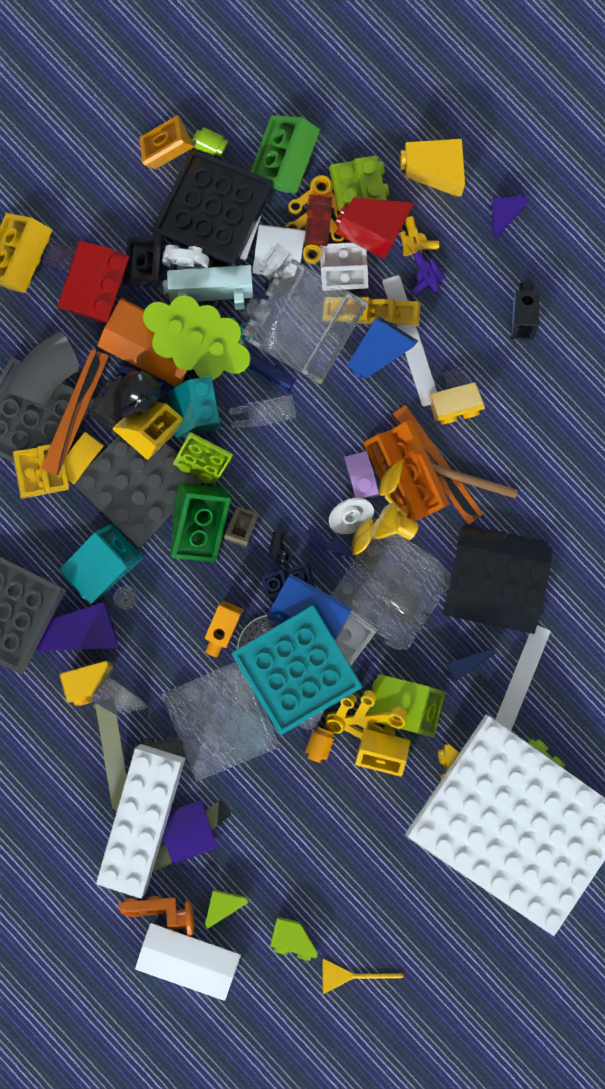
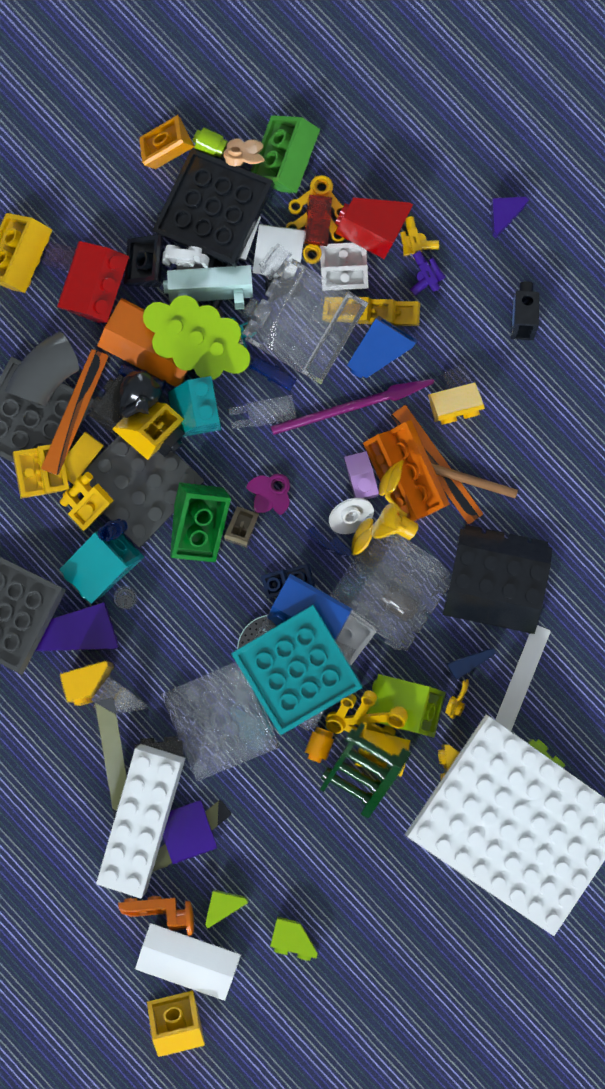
lime slope [173,432,233,485] -> none
light orange torso [205,600,244,657] -> none
black arm [269,532,291,565] -> none
yellow piece [323,959,403,994] -> none
lime plate [329,156,389,212] -> none
white sticker [382,275,437,406] -> none
yellow slope [400,139,465,196] -> none
none -> yellow plate [60,472,114,531]
none -> clear blue pin [98,519,128,541]
none -> yellow slope [147,990,205,1057]
none -> black plate [158,427,185,457]
none -> light nougat plate [223,138,265,166]
none -> magenta plate [246,474,290,515]
none -> magenta piece [271,379,434,435]
none -> dark green fence [320,723,411,819]
none -> yellow plate [445,679,469,719]

